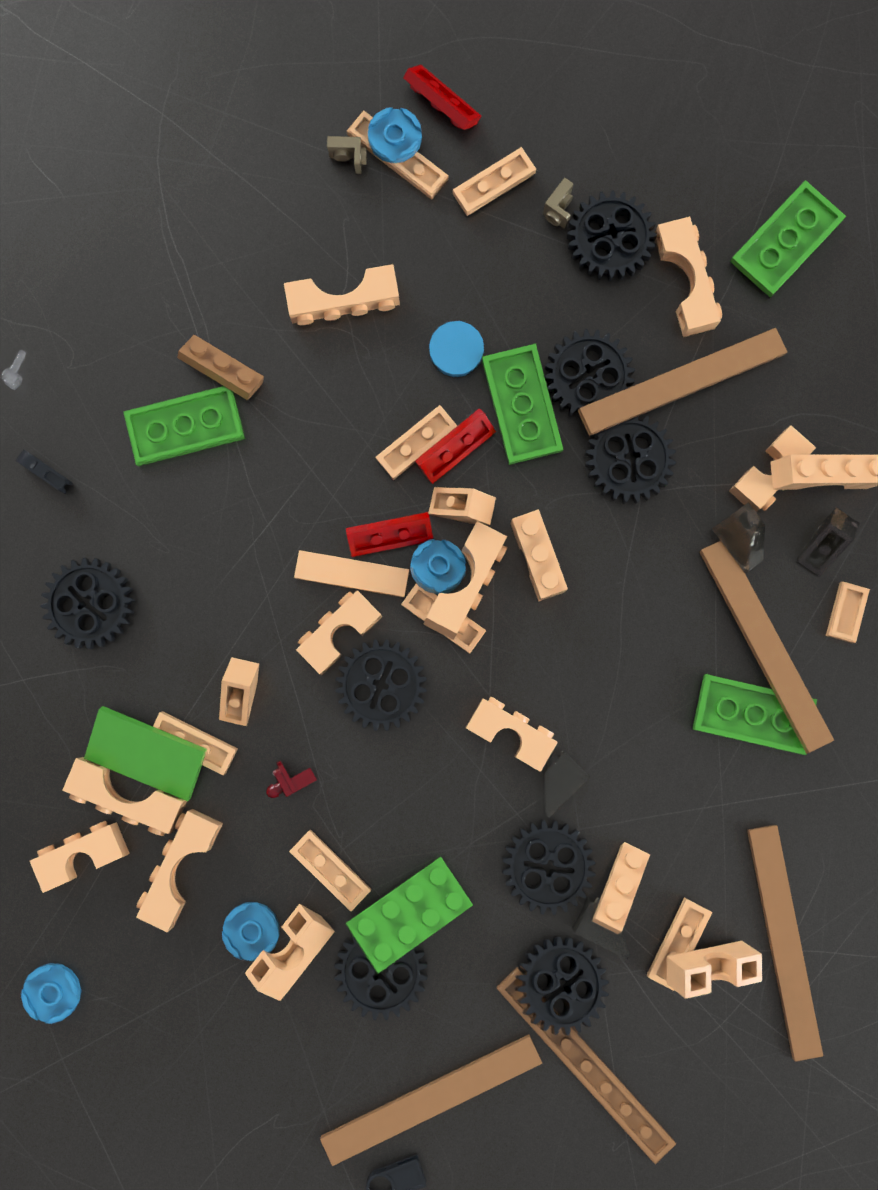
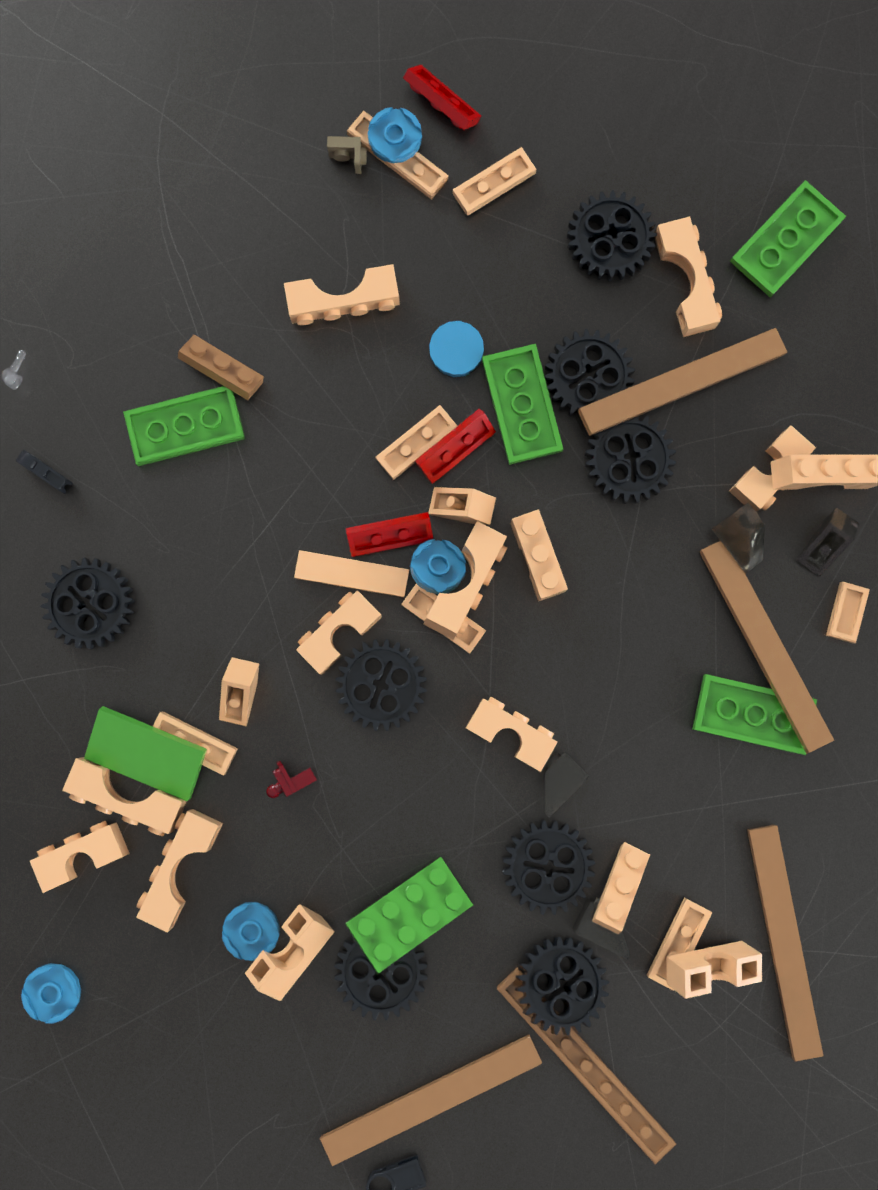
light nougat plate [289,830,372,911] -> none
dark tan bracket [543,178,573,229] -> none

